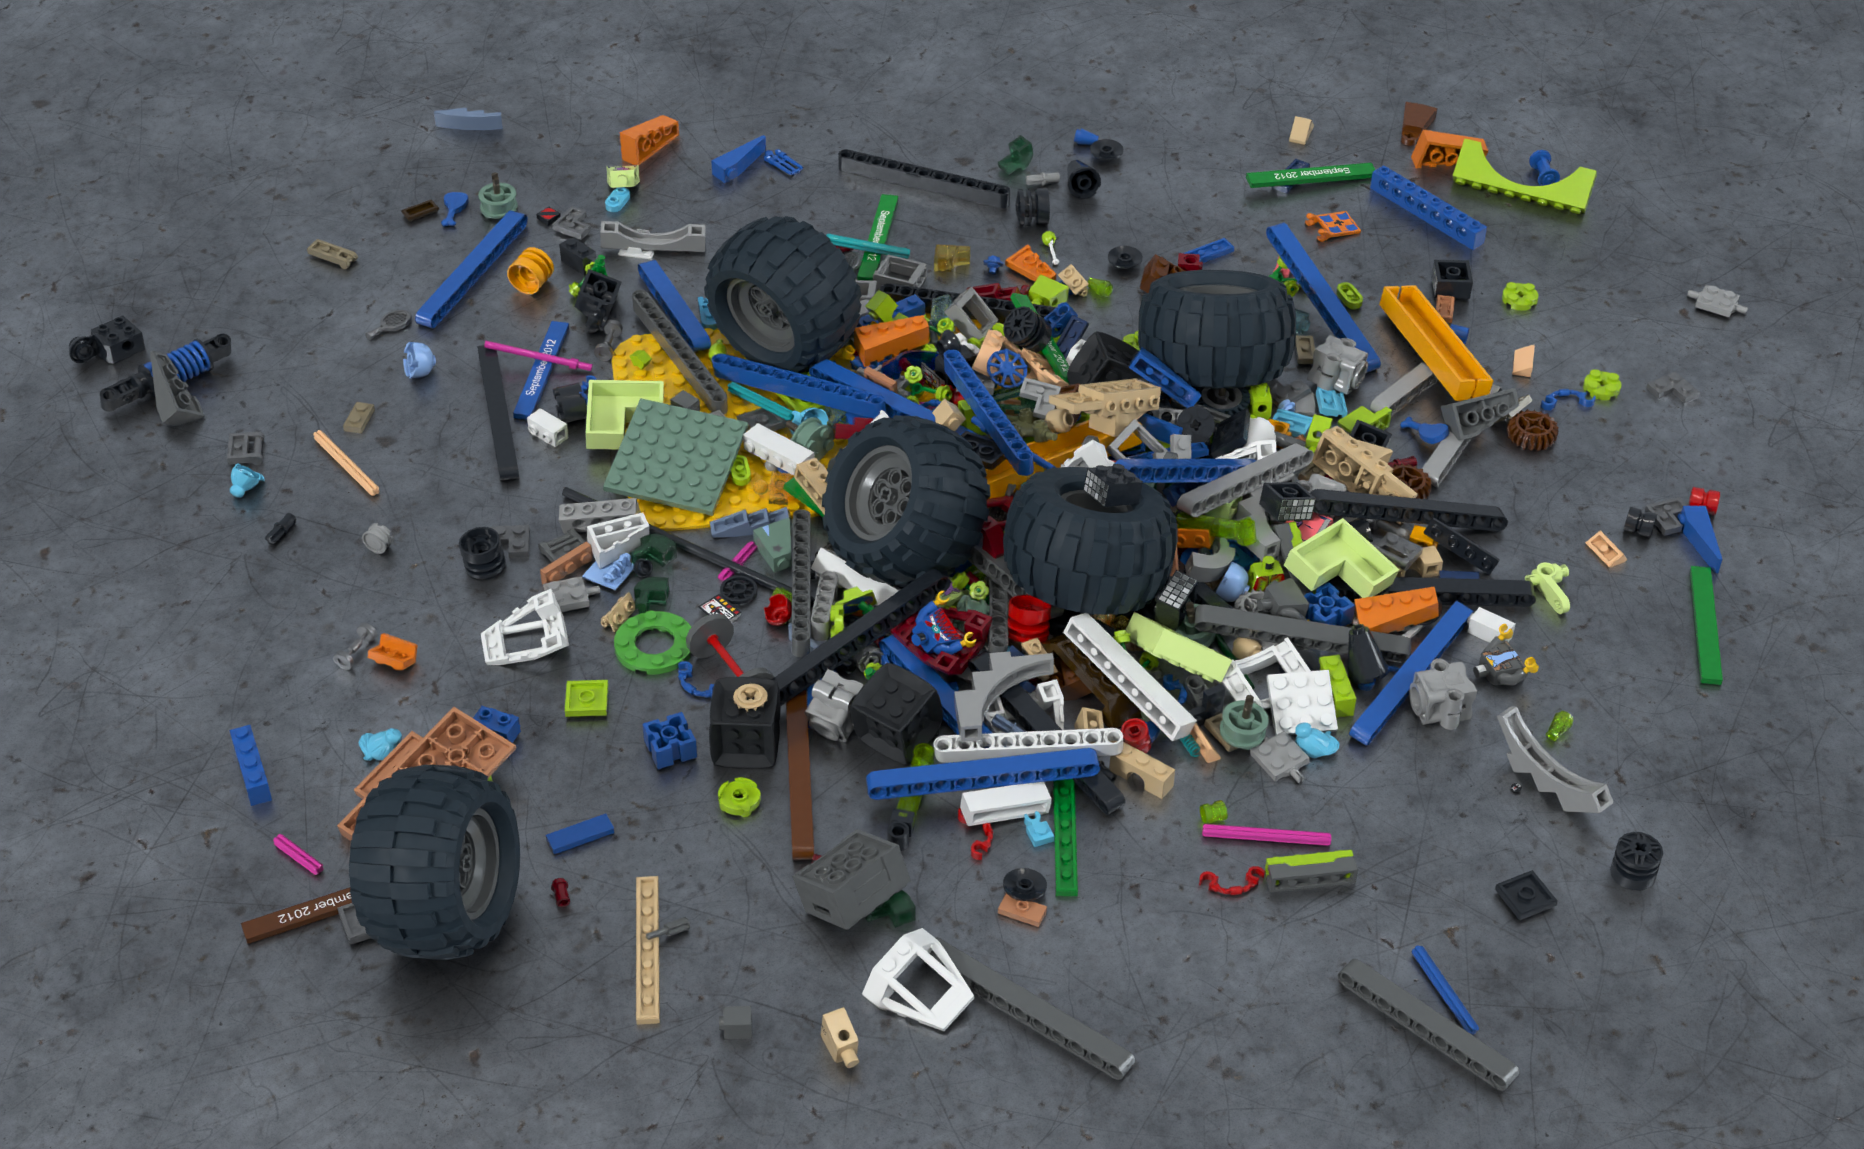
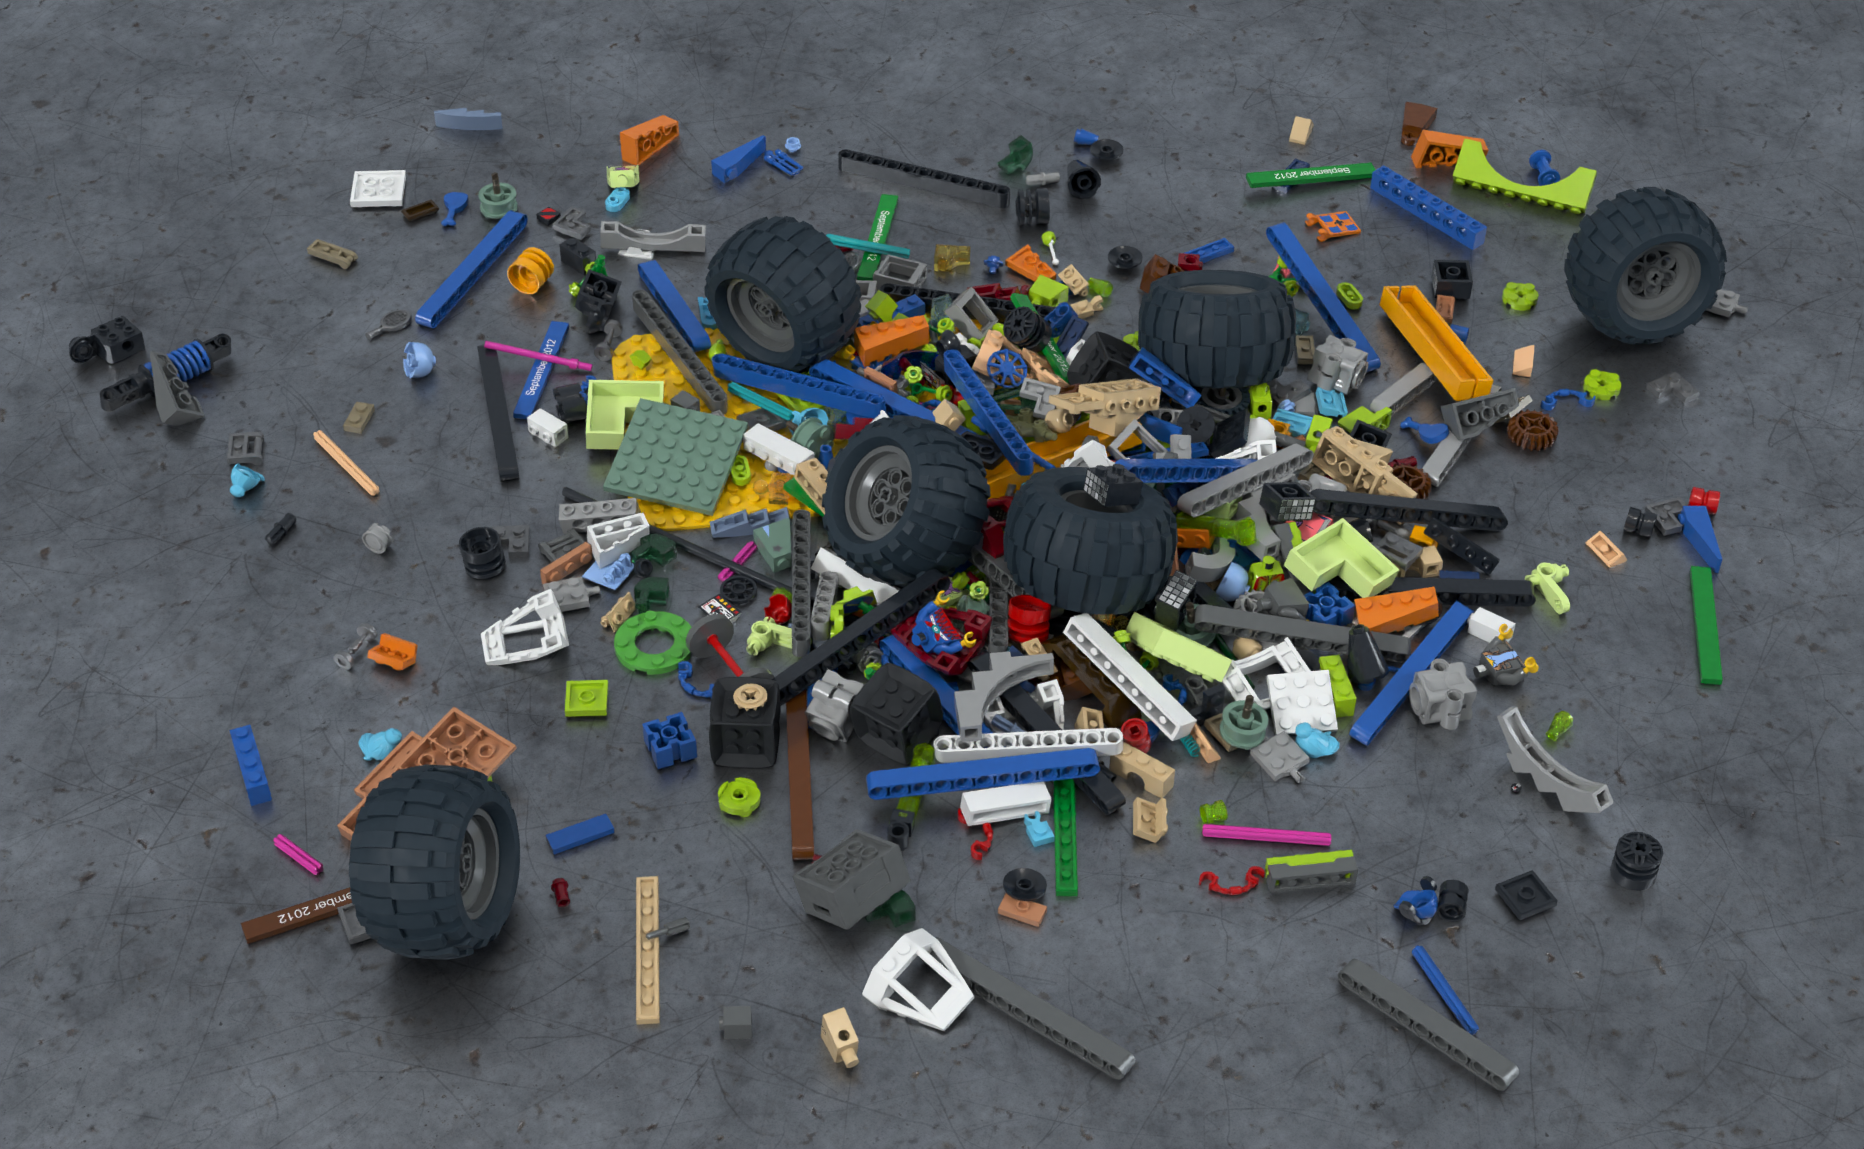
blue brick [473,706,521,743] -> none
none -> white plate [350,170,406,208]
none -> yellowish green piece [746,617,812,656]
none -> light blue plate [785,137,801,152]
none -> blue cone [818,445,834,470]
none -> tan plate [1070,295,1103,319]
none -> tan bracket [1133,797,1168,843]
none -> cap [1393,876,1438,925]
none -> black wheel [1437,879,1469,922]
none -> black wheel [1564,187,1727,344]

